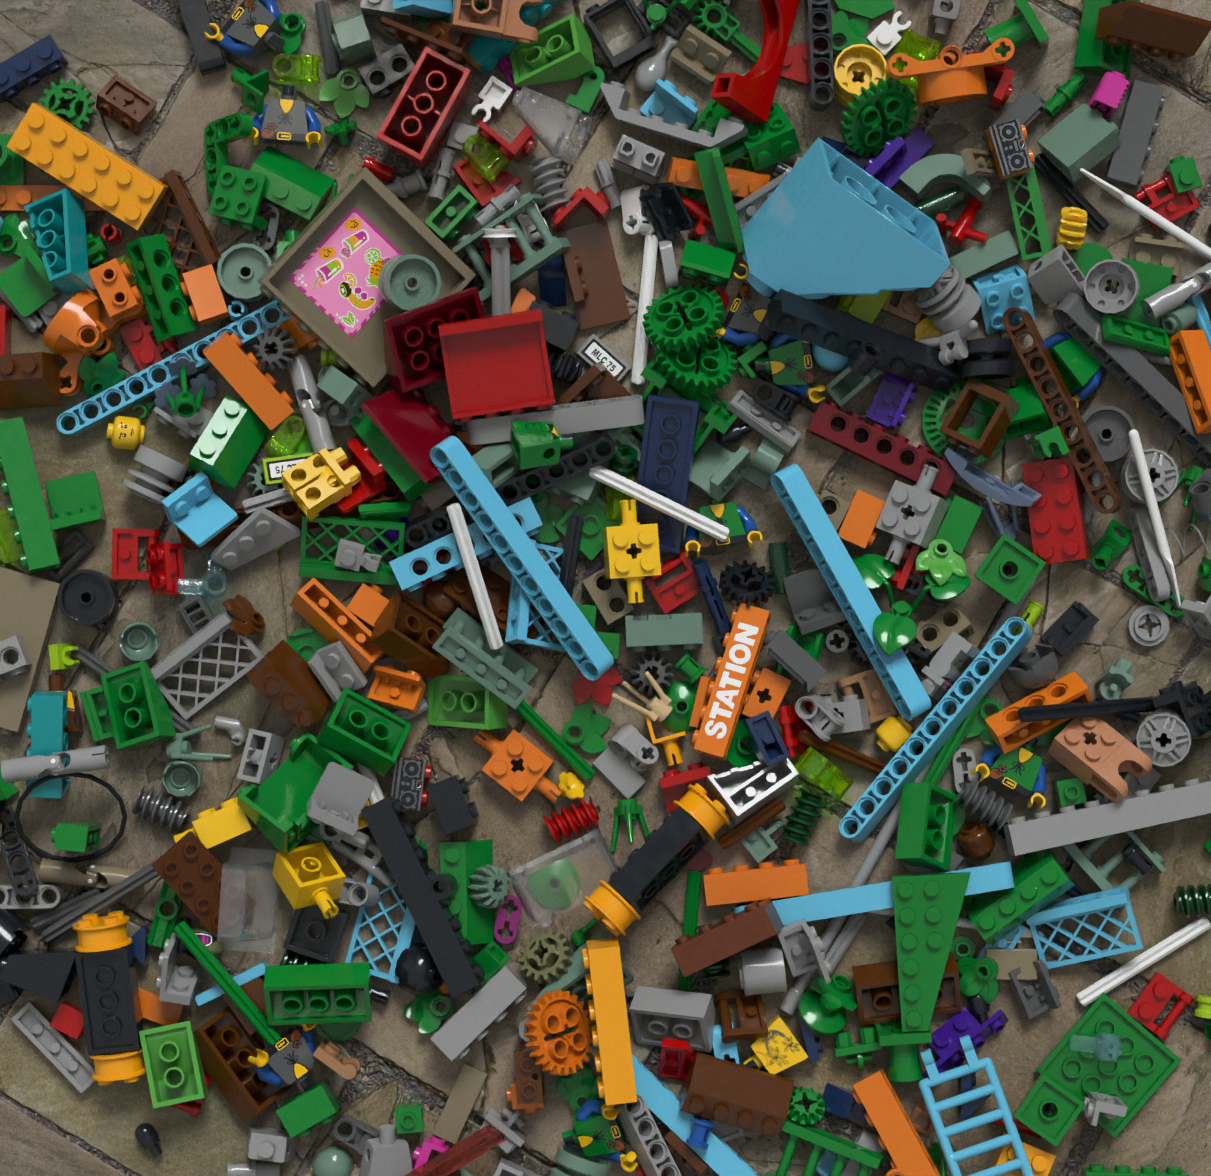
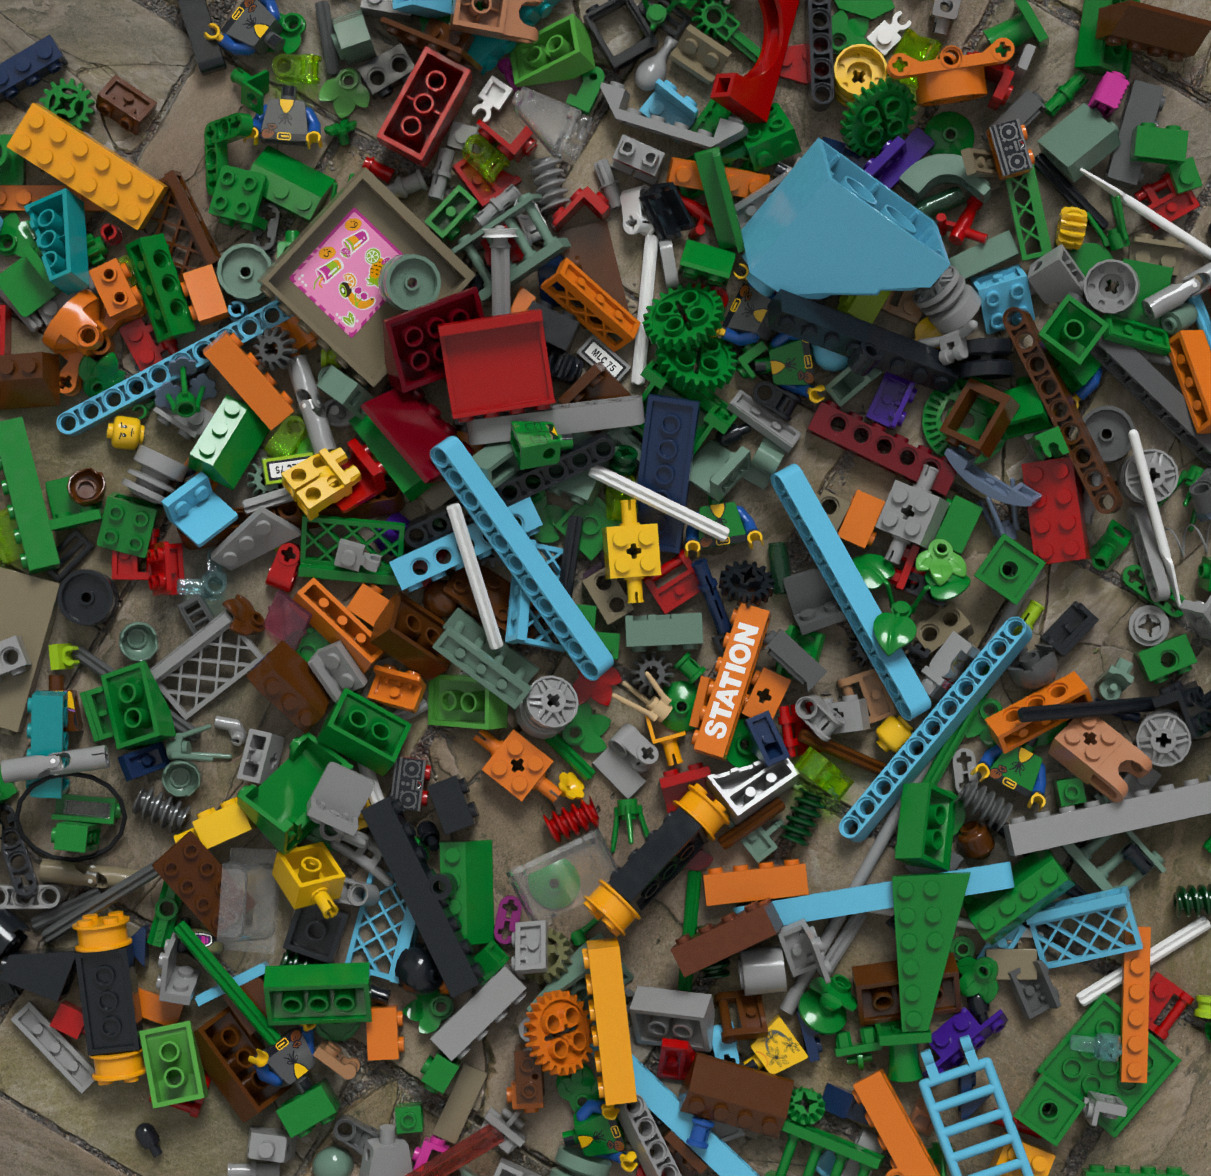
green plate [358,501,411,522] -> none
sand green gear [468,864,511,909] -> none
dark grey bush [824,630,849,653] -> none
none -> green window [51,793,122,824]
none -> reddish brown hair [67,467,107,507]
none -> green bracket [97,492,163,558]
none -> dark blue slope [118,742,170,781]
none -> clear pink piece [264,590,312,650]
none -> red piece [265,543,301,593]
none -> orange piece [366,1005,405,1061]
none -> black cylinder [417,821,440,851]
none -> green brick [420,1049,462,1094]
none -> light grey bracket [511,920,548,980]
none -> light grey wheel [515,675,579,739]
none -> orange fence [540,258,641,353]
none -> green dish [924,112,974,156]
none -> light grey tile [1012,44,1036,81]
none -> green slope [1037,294,1110,371]
none -> green plant [1087,193,1130,251]
none -> orange plate [1119,926,1151,1083]
none -> green brick [1129,122,1189,166]
none -> green brick [1133,634,1197,684]

